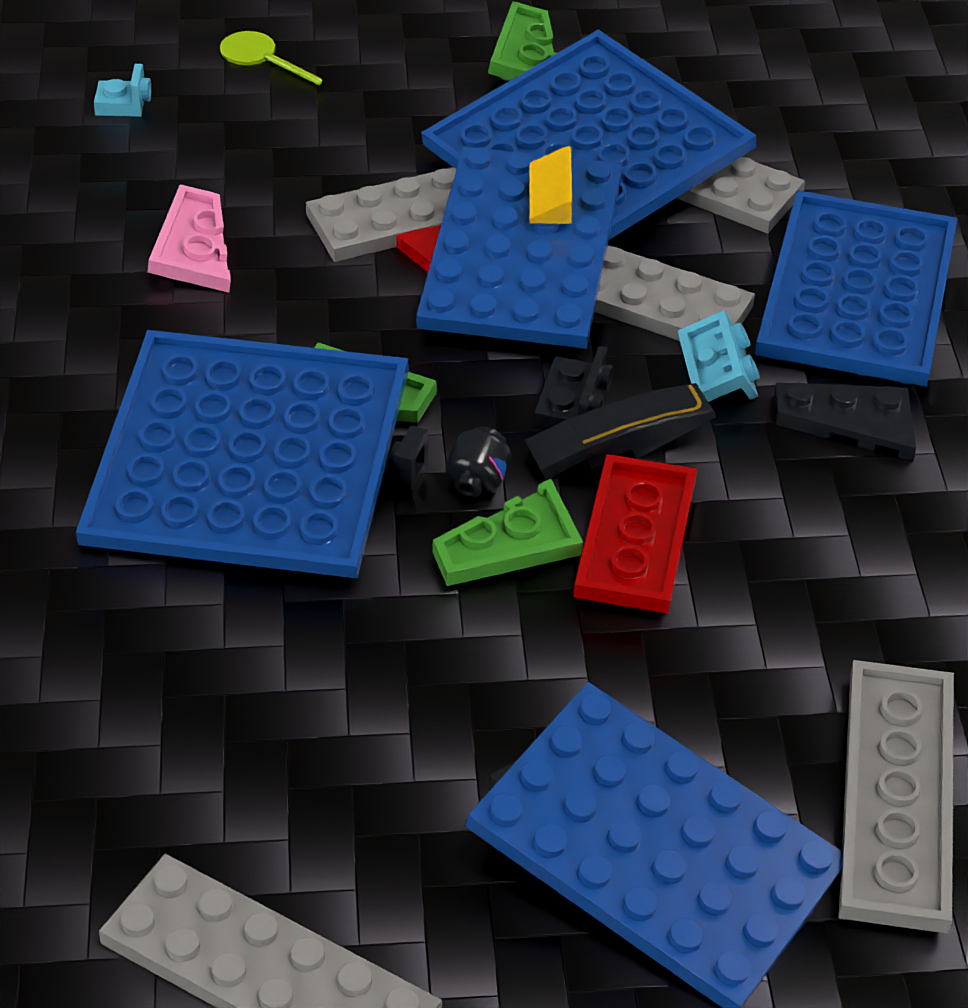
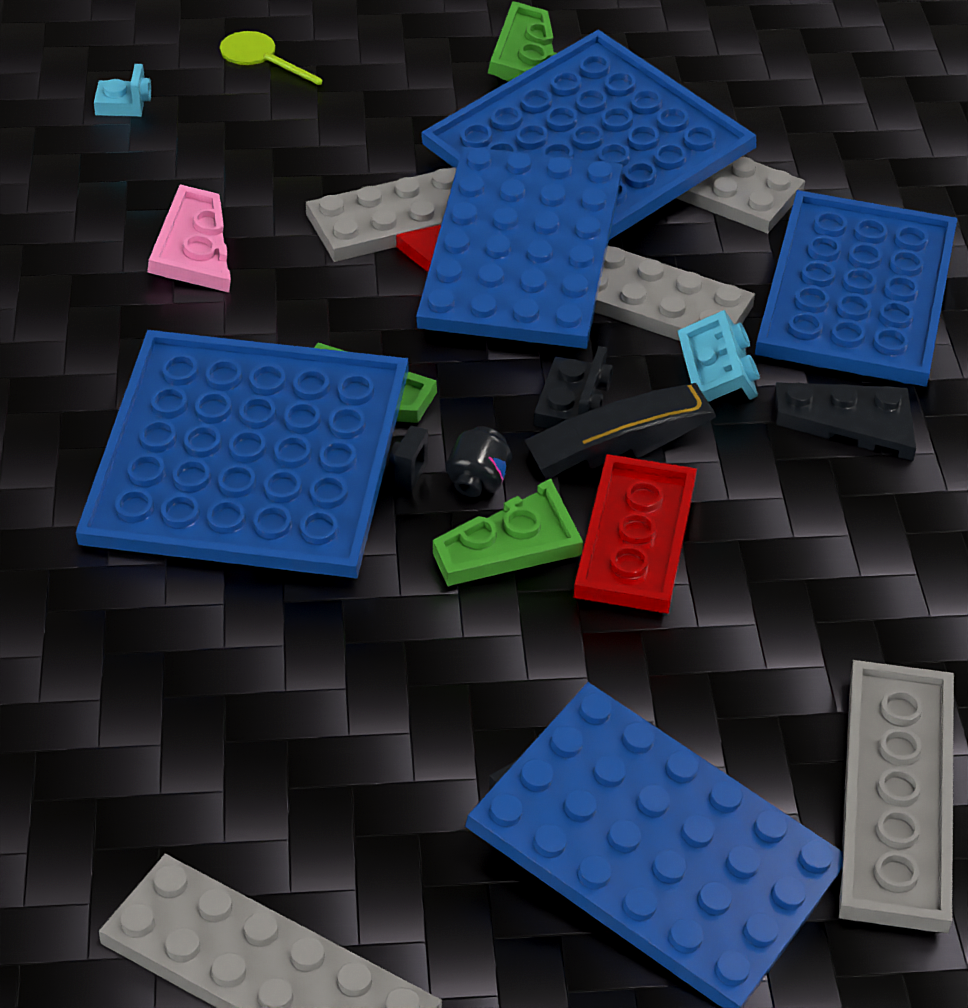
yellow slope [529,146,572,224] -> none

